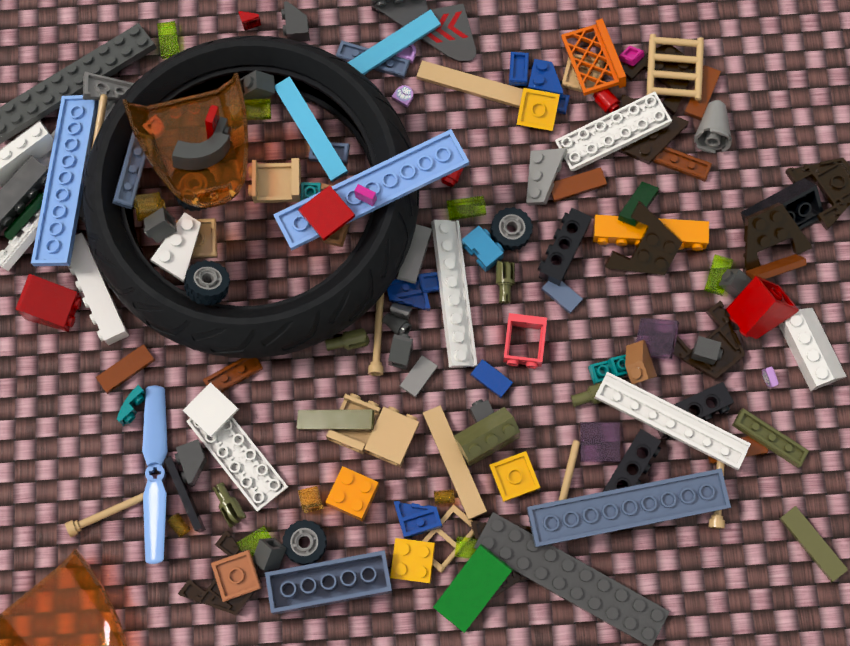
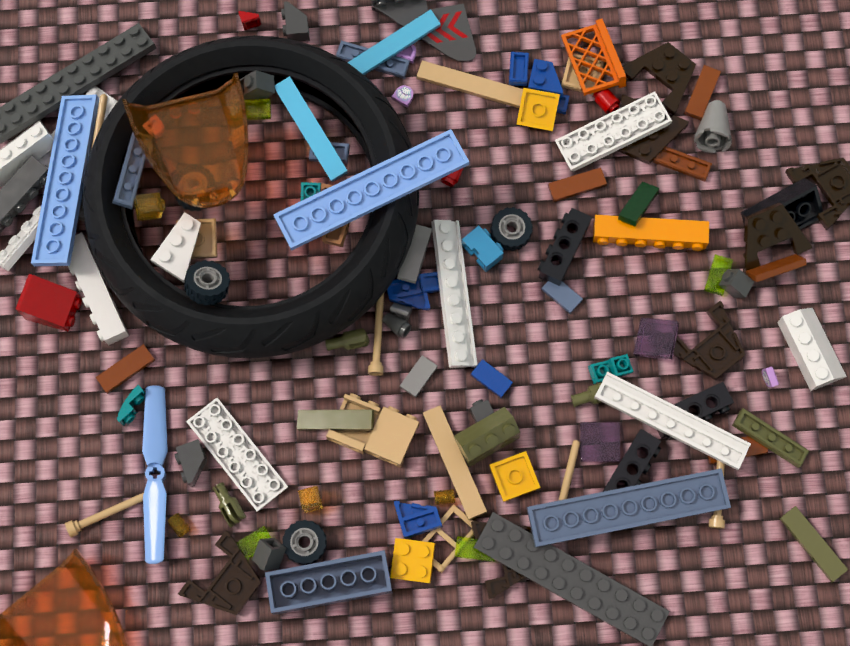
dark green tile [4,191,44,240] -> none
light grey wing [83,72,134,100] -> none
dark grey brick [144,207,177,243] -> none
clear neon green tile [157,21,179,59] -> none
black tile [164,456,206,533] -> none
dark grey arch [172,117,231,170] -> none
white tile [183,382,239,438] -> none
dark orange tile [203,358,263,392] -> none
red tile [205,105,219,140] -> none
nougat tile [211,550,262,602] -> none
tan panel [248,158,301,203] -> none
red tile [298,185,355,241] -> none
light orange brick [326,466,379,522] -> none
dark pink tile [354,184,377,206] -> none
dark grey slope [388,333,414,370] -> none
green tile [433,544,513,633] -> none
clear neon green tile [447,196,486,220] -> none
olive arm [496,261,515,304] -> none
coral window [503,313,547,369] -> none
light grey wing [526,148,568,206] -> none
dark brown wing [605,201,682,275] -> none
dark pink tile [618,46,645,66] -> none
medium nougat slope [625,340,657,384] -> none
tan bar [646,34,704,101] -> none
dark grey brick [691,336,723,365] -> none
red slope [726,276,799,339] -> none

